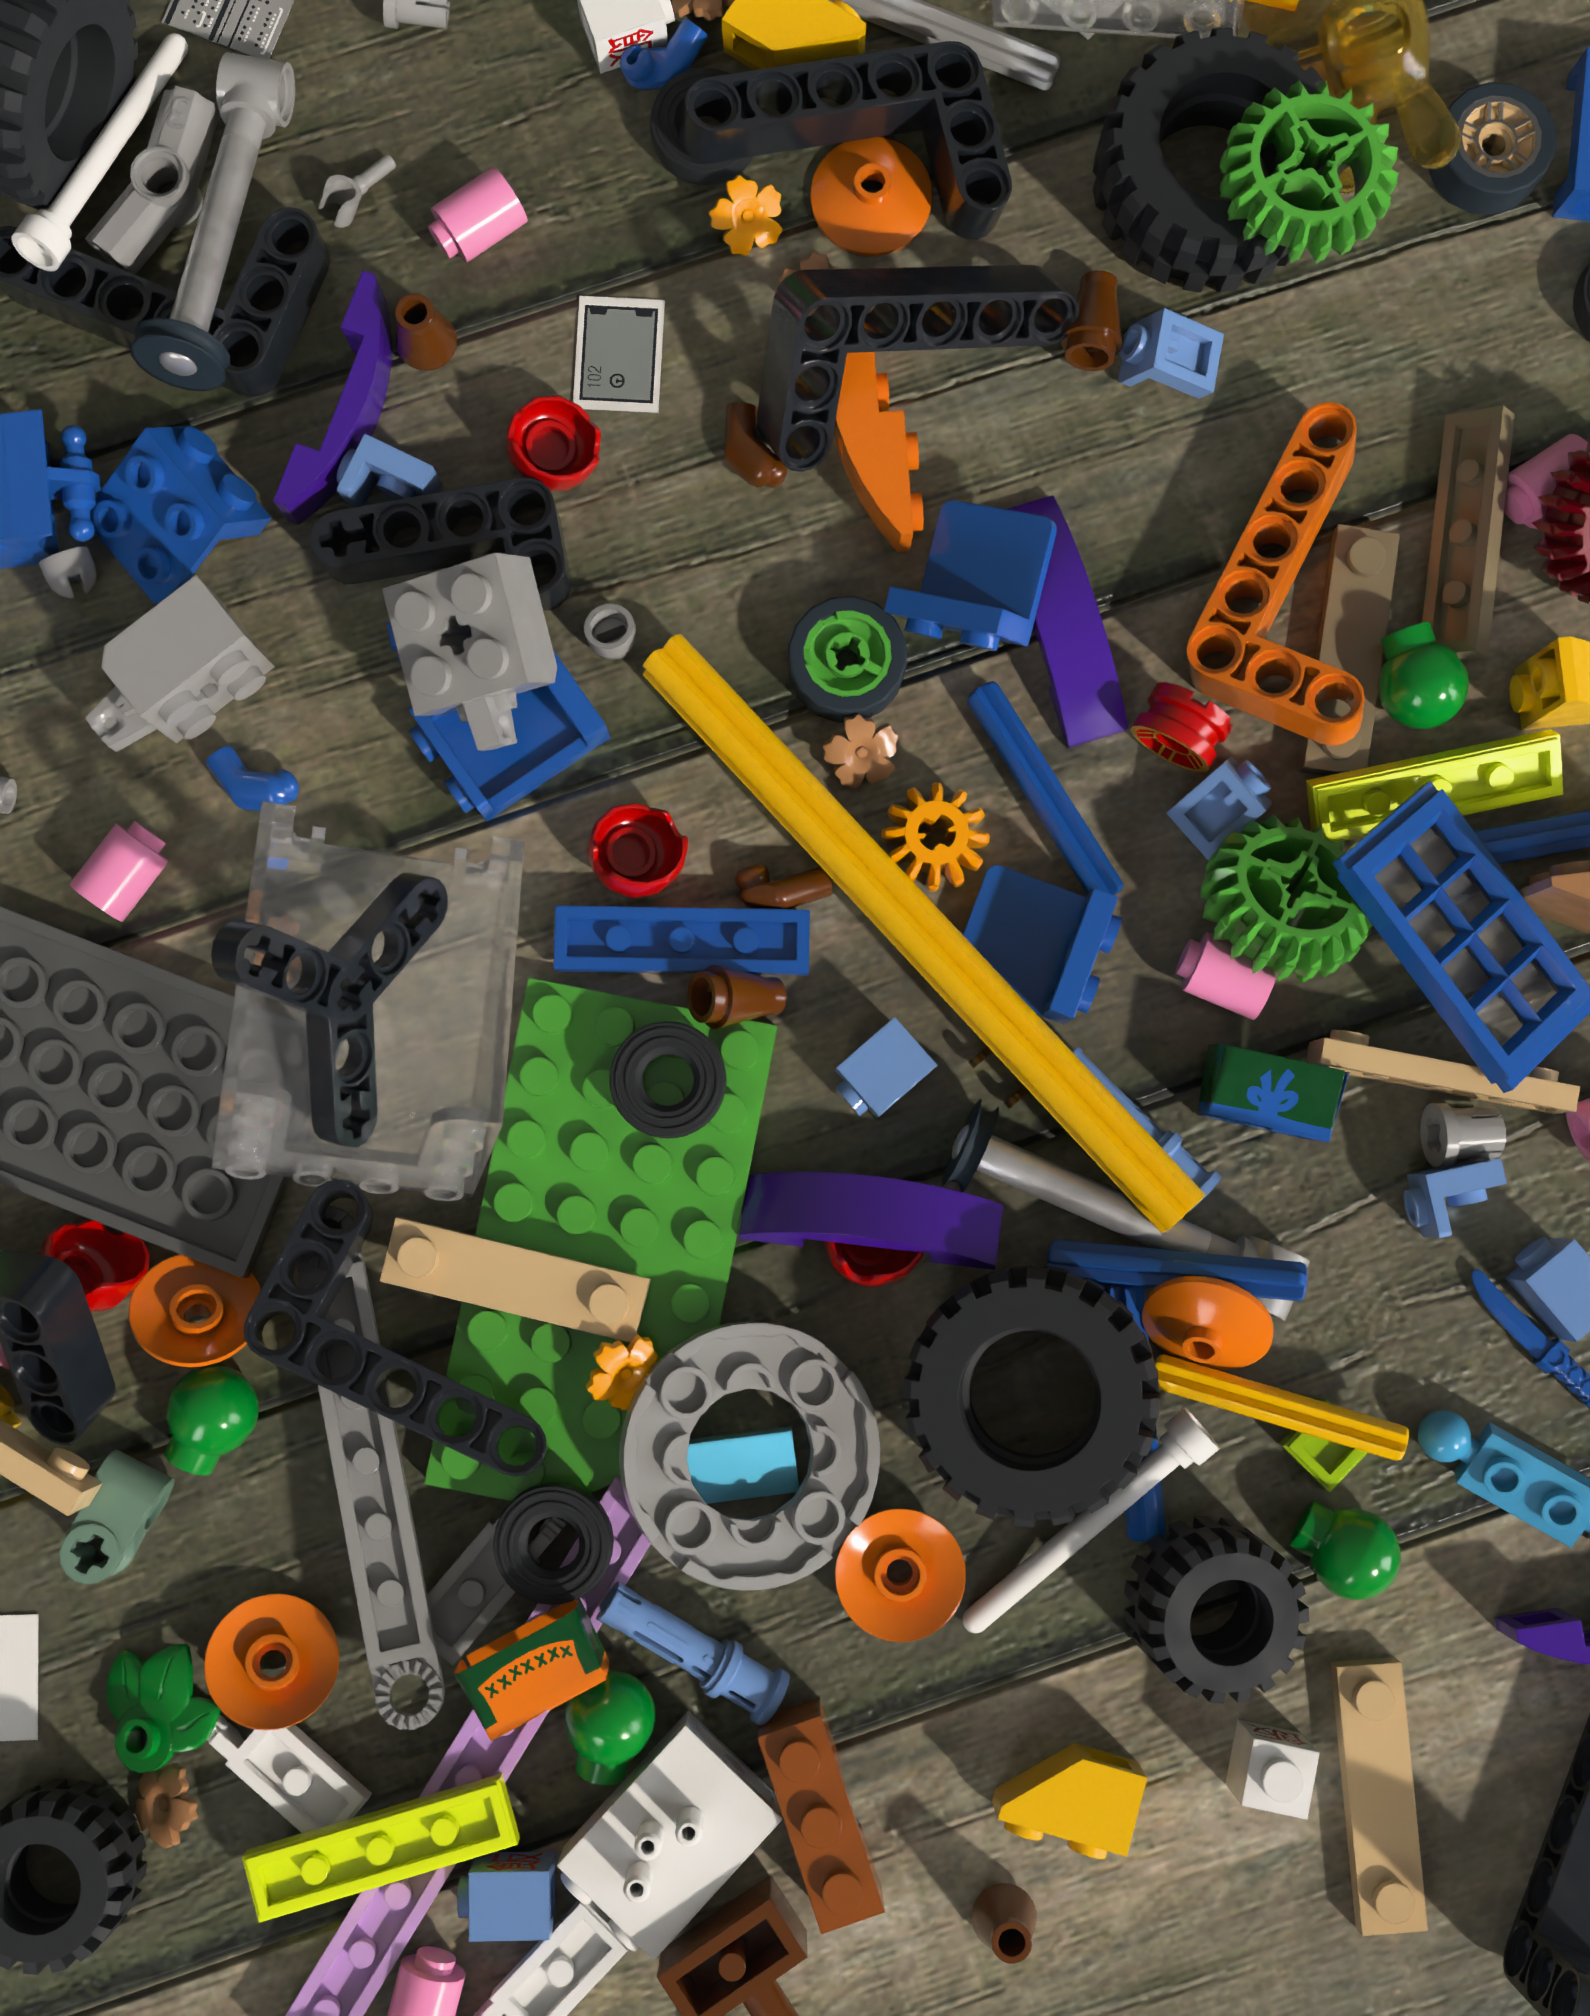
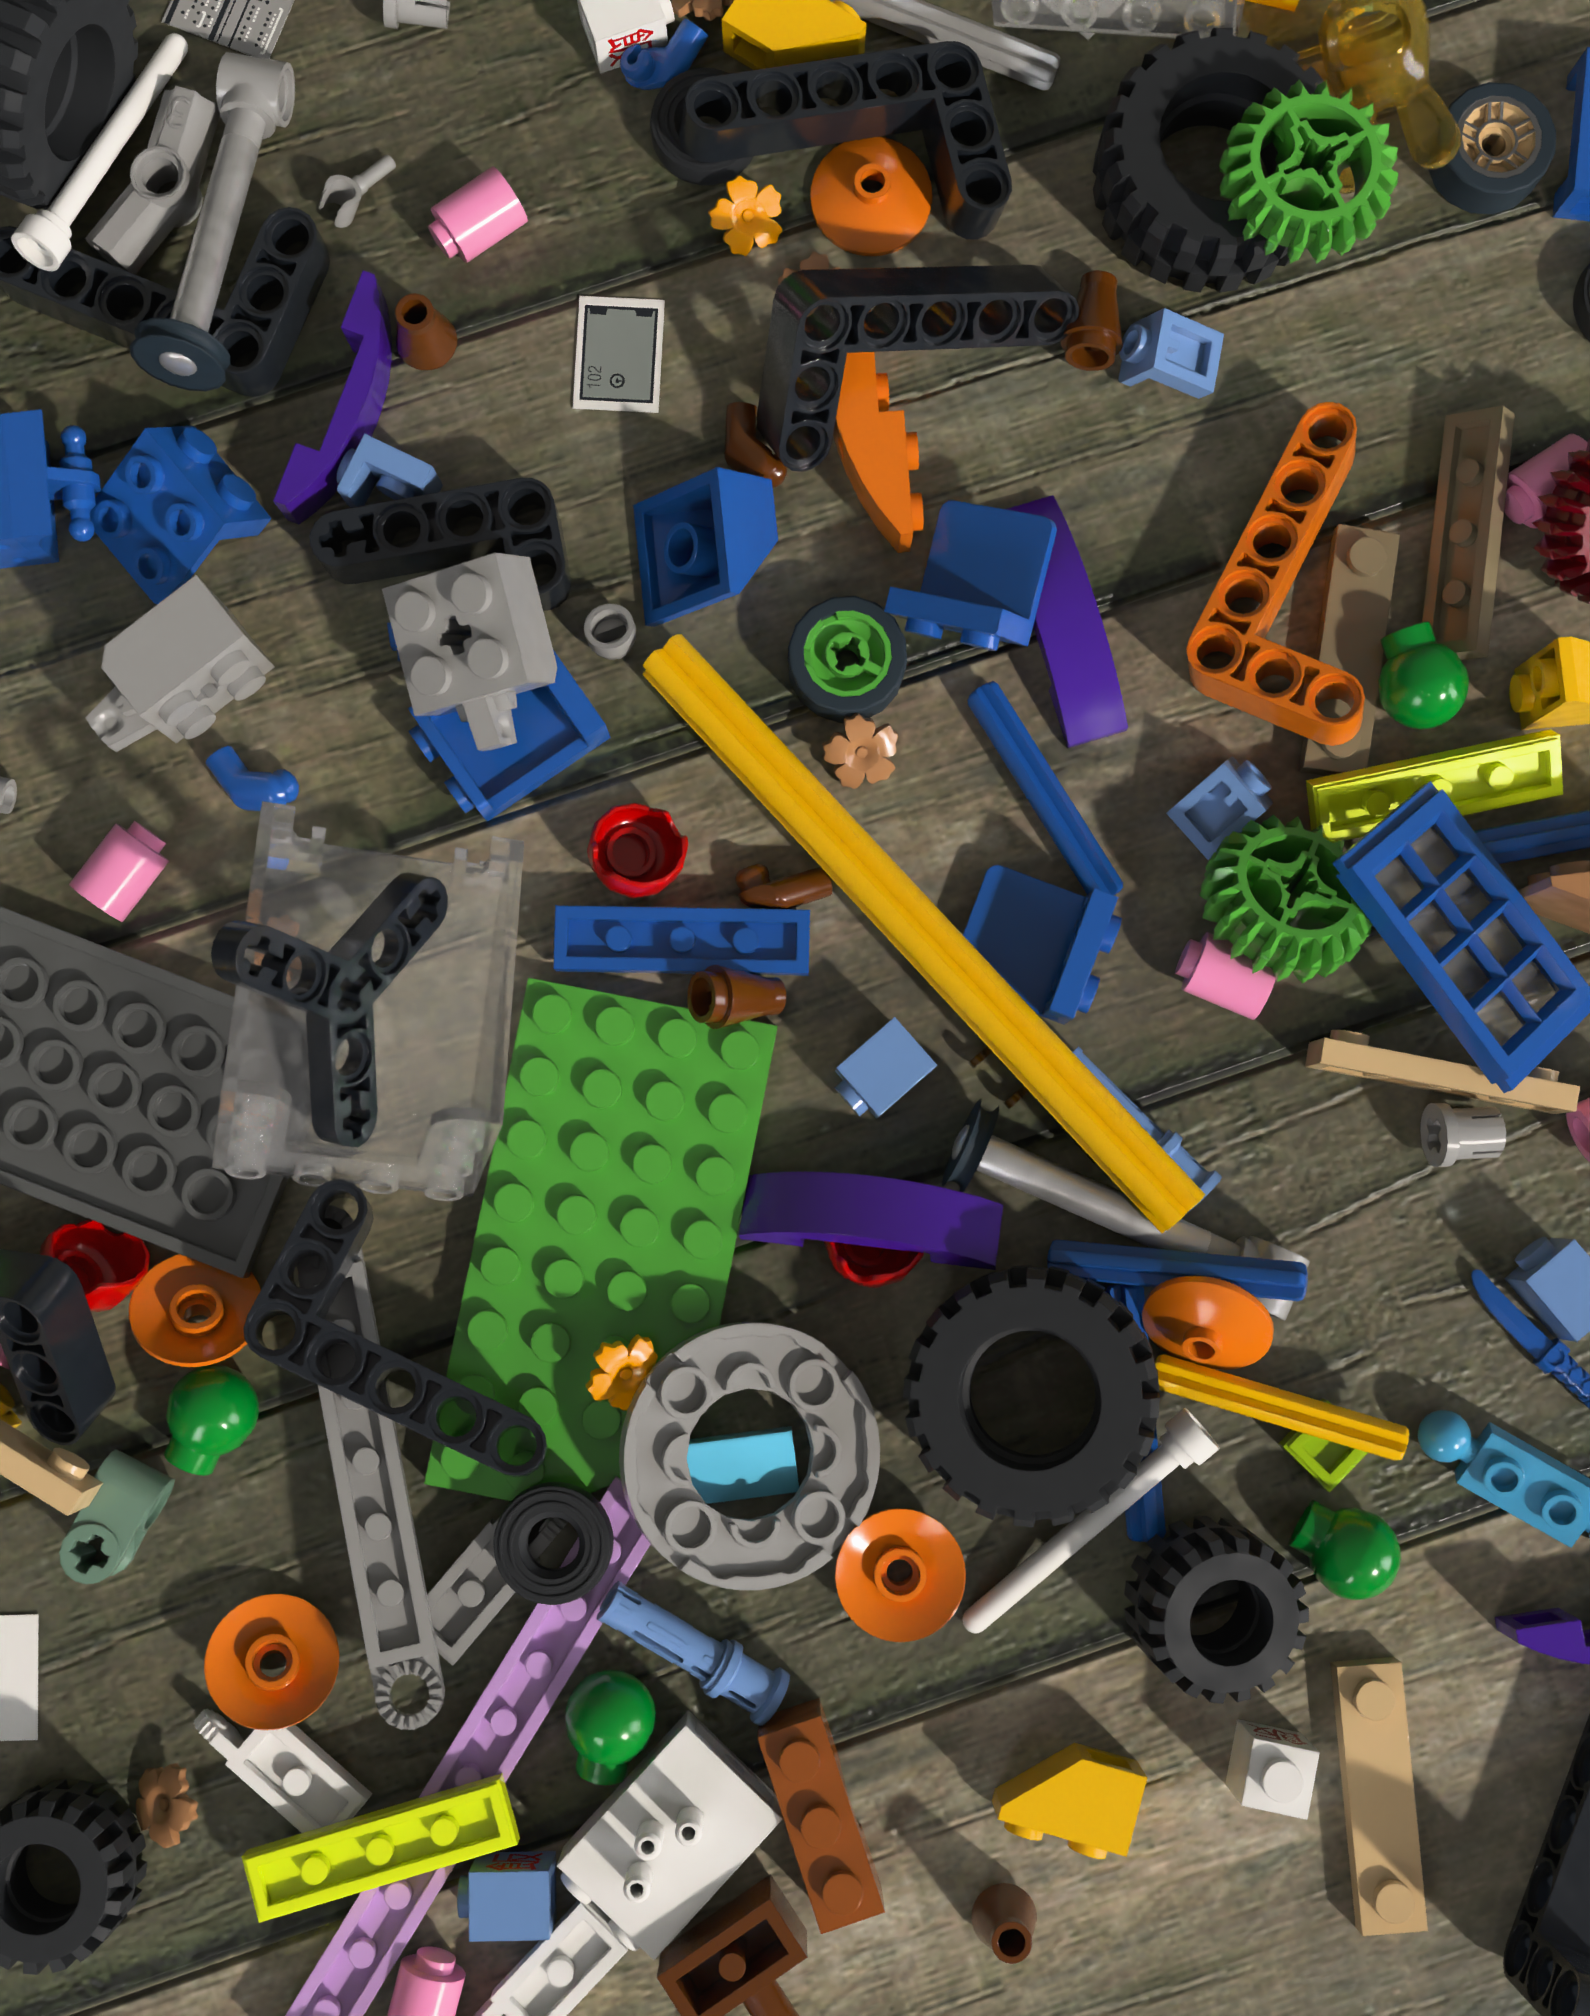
light grey hinge [39,546,97,598] -> none
green plate [106,1644,220,1773] -> none
tan plate [380,1217,651,1342] -> none
orange piece [454,1598,610,1741] -> none
red hair [506,395,601,492] -> none
black tyre [609,1021,727,1139] -> none
light orange gear [881,782,990,892] -> none
red wheel [1130,682,1234,772] -> none
dark green piece [1197,1044,1350,1142] -> none
medium blue bracket [1404,1158,1507,1238] -> none
none -> blue slope [633,467,778,627]

